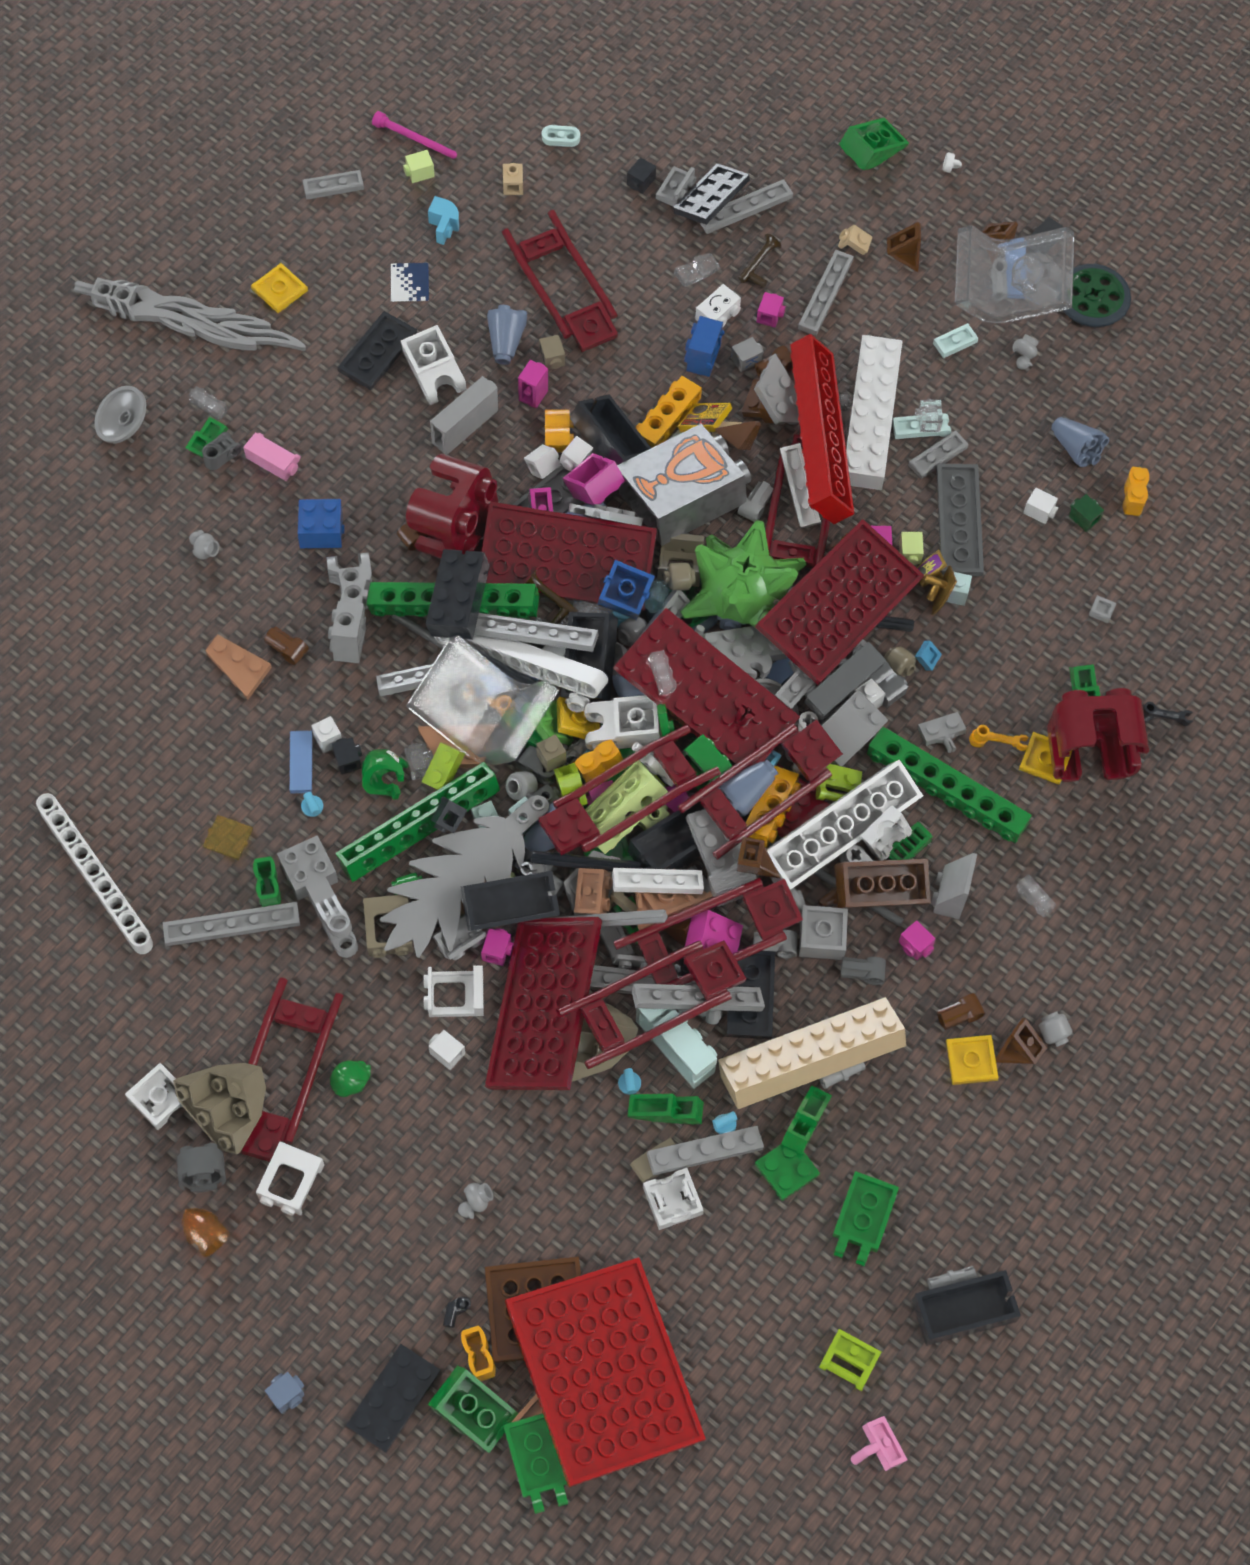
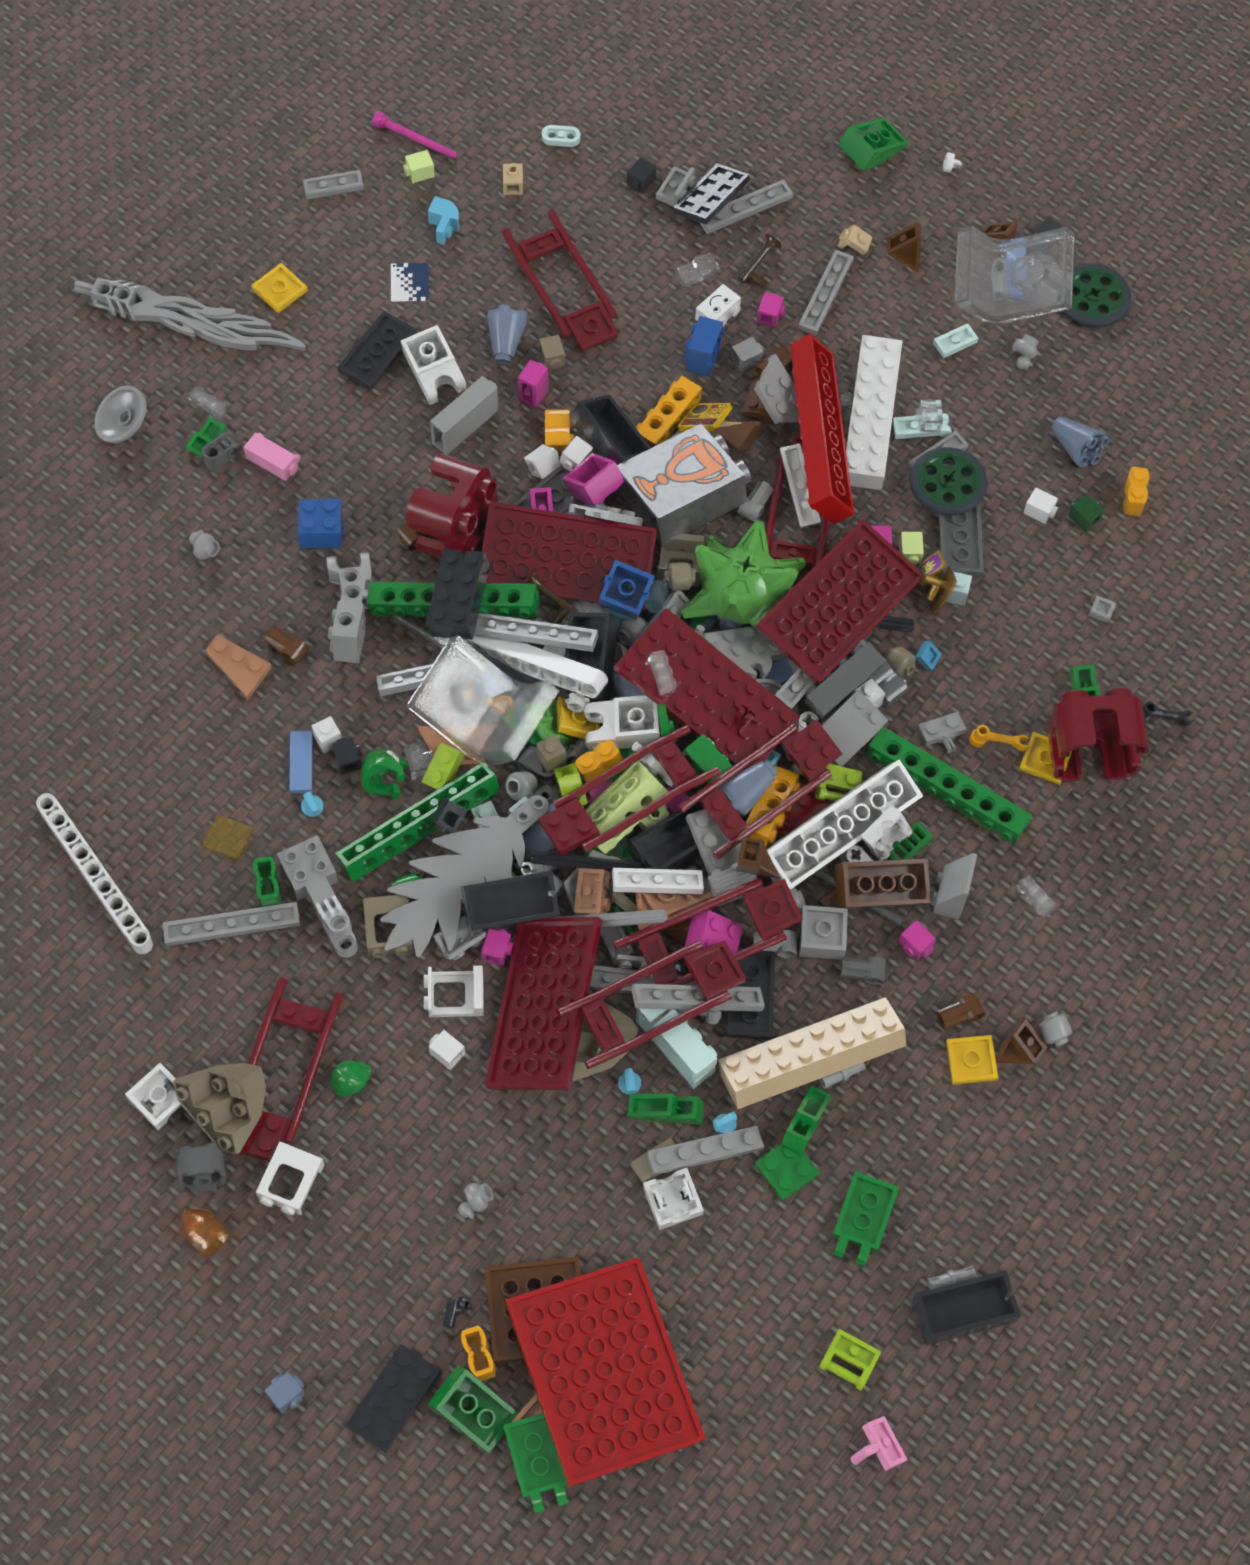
none -> wedge [909,447,988,515]

